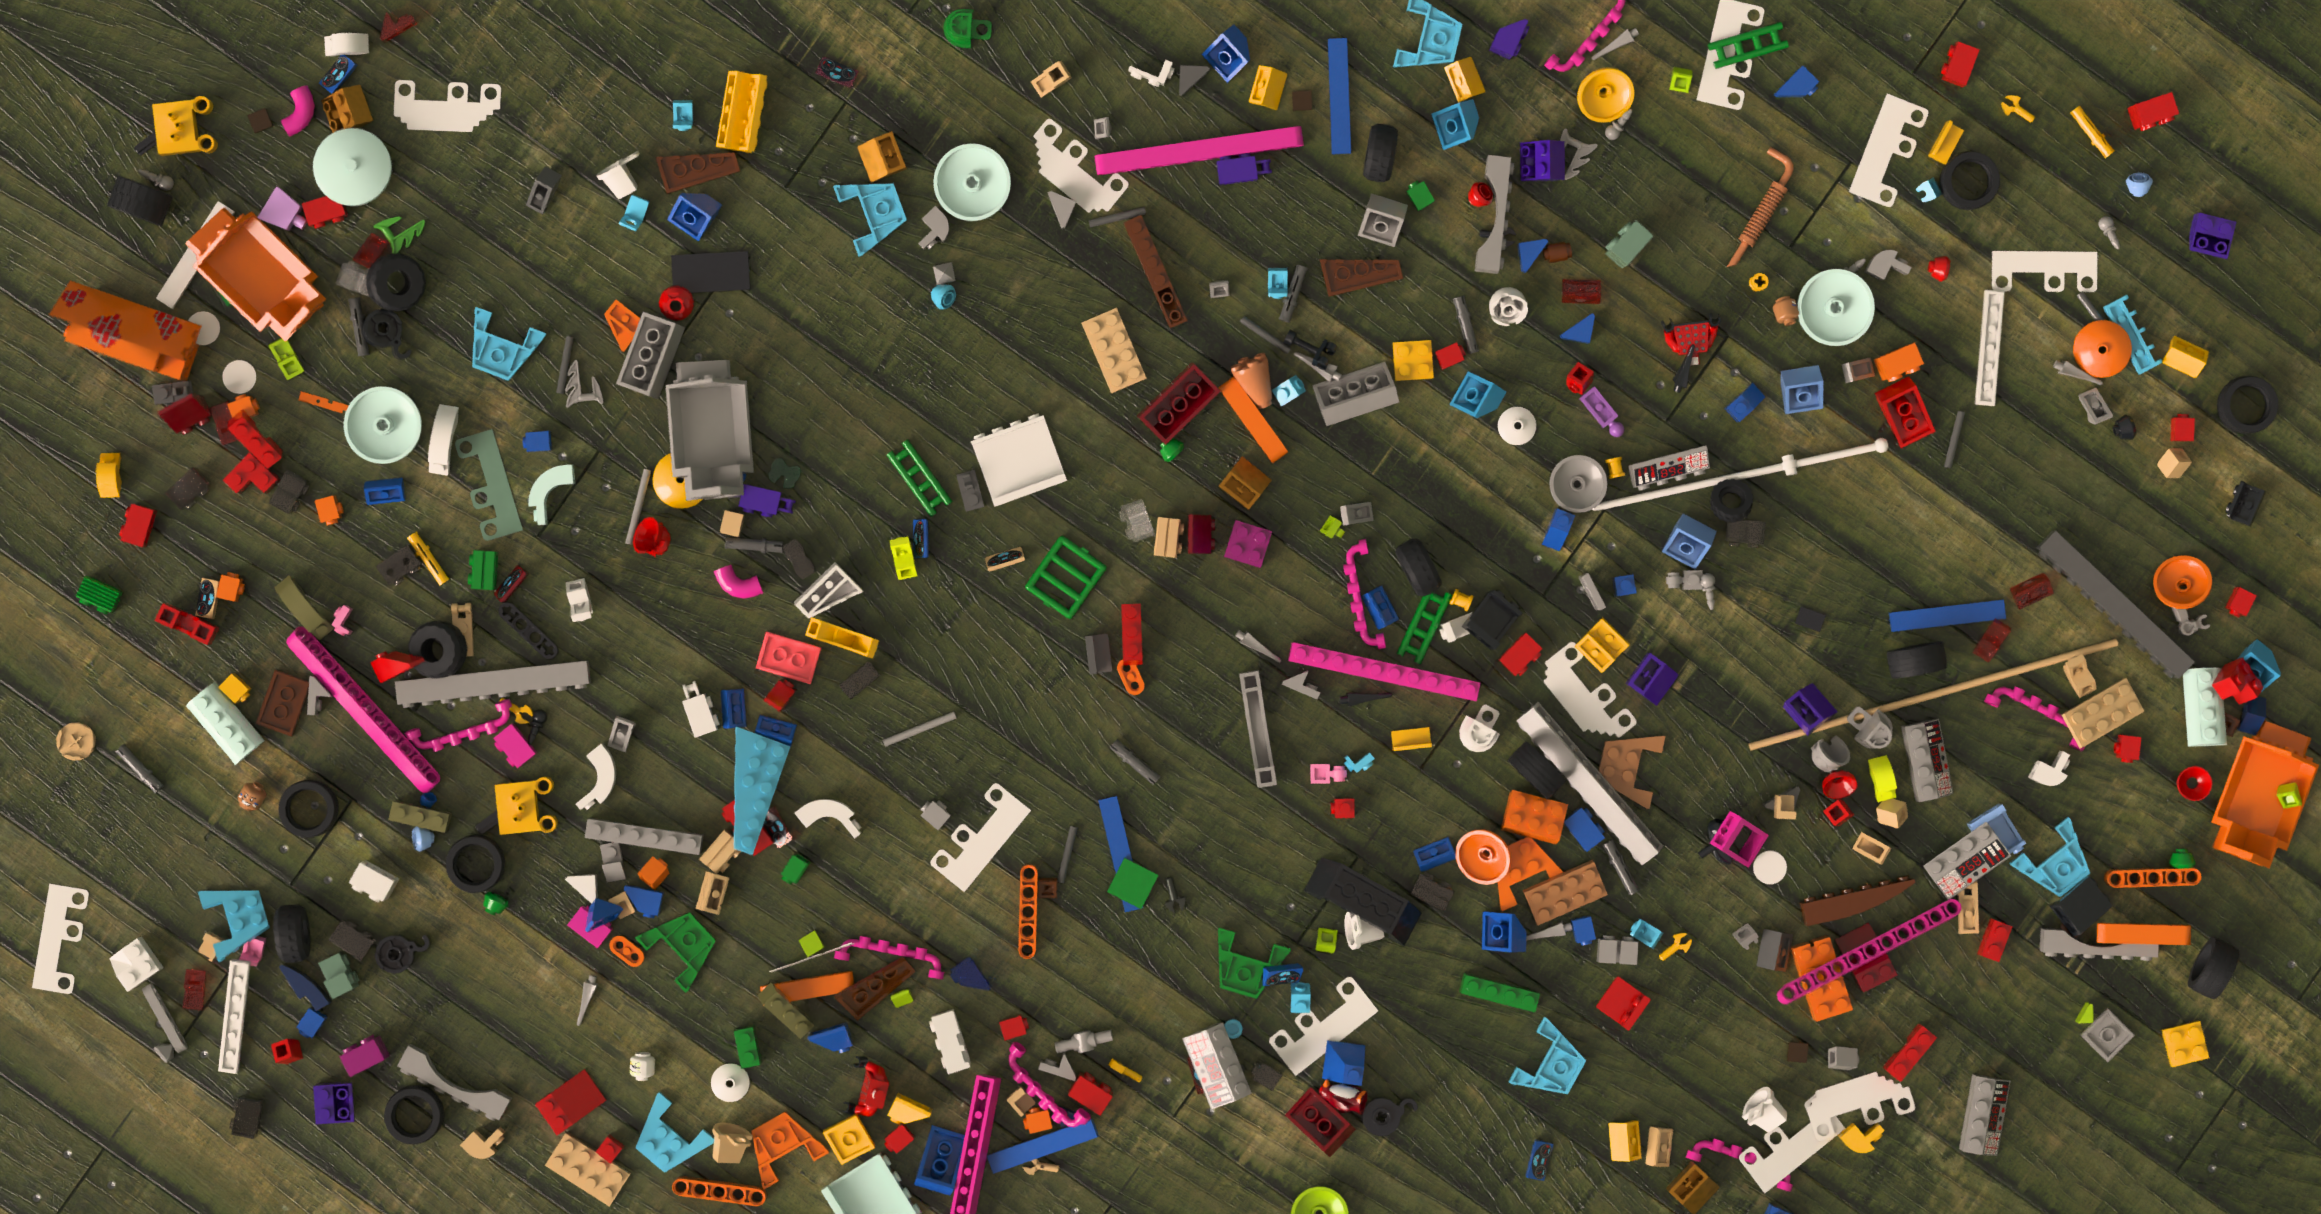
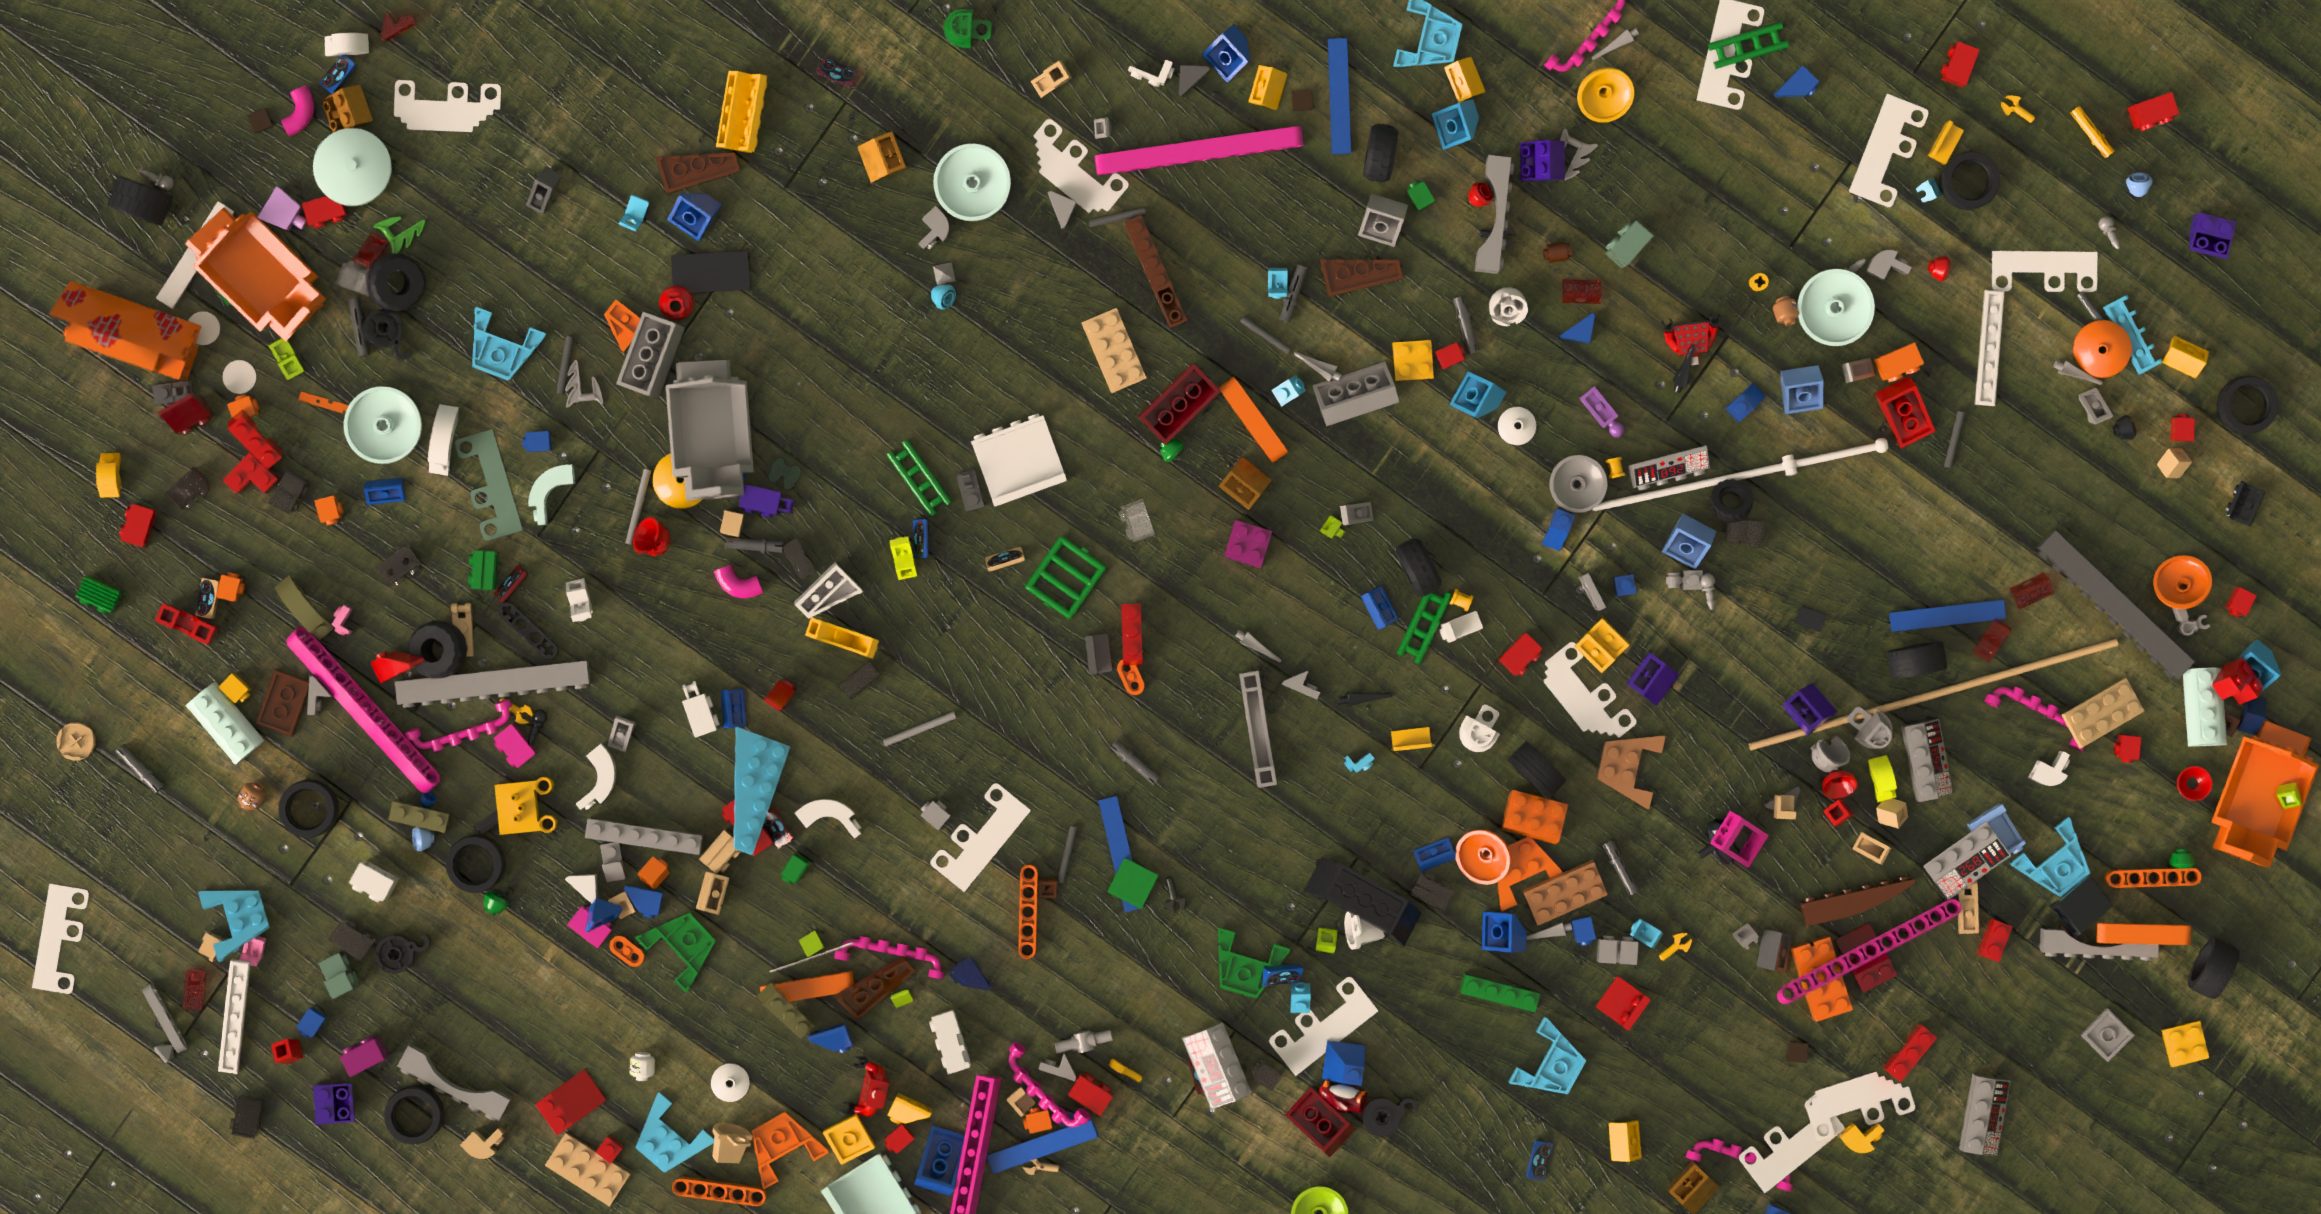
white slope [110,937,164,992] -> none
yellow piece [134,96,218,156] -> none
clear red slope [210,401,238,445] -> none
black tyre [274,904,311,963] -> none
dark blue slope [279,963,332,1011] -> none
yellow pin [407,532,449,586] -> none
light grey piece [577,974,598,1026] -> none
white container [596,151,640,199] -> none
medium azure bracket [673,100,694,131] -> none
green brick [734,1025,762,1069] -> none
blue slope [755,715,797,747] -> none
coral tile [756,631,822,684] -> none
medium azure wing [833,184,907,257] -> none
red brick [999,1014,1029,1041] -> none
tan brick [1154,517,1184,558] -> none
dark red slope [1188,514,1215,554] -> none
light grey slope [1209,280,1230,298] -> none
dark purple brick [1216,153,1272,185] -> none
medium azure tile [1224,1019,1242,1039] -> none
nougat cone [1230,353,1272,409] -> none
black bar [1284,329,1337,370] -> none
dark pink brick [1288,642,1480,701] -> none
bright pink plate [1310,764,1347,784] -> none
red brick [1331,798,1355,818] -> none
dark pink bar [1343,539,1386,649] -> none
black panel [1462,589,1523,650] -> none
dark purple slope [1489,19,1529,60] -> none
blue slope [1517,239,1548,274] -> none
brick [1517,702,1663,865] -> none
blue brick [1564,807,1605,852] -> none
red brick [1566,362,1594,395] -> none
light grey bar [1605,109,1632,140] -> none
tan slope [1646,1127,1673,1167] -> none
lime slope [1670,67,1693,93] -> none
nougat piece [1727,147,1794,267] -> none
white container [1742,1087,1787,1132] -> none
white sticker [1753,851,1787,884] -> none
light grey brick [1828,1046,1859,1070] -> none
tan brick [2063,654,2097,698] -> none
lime slope [2075,1002,2094,1023] -> none

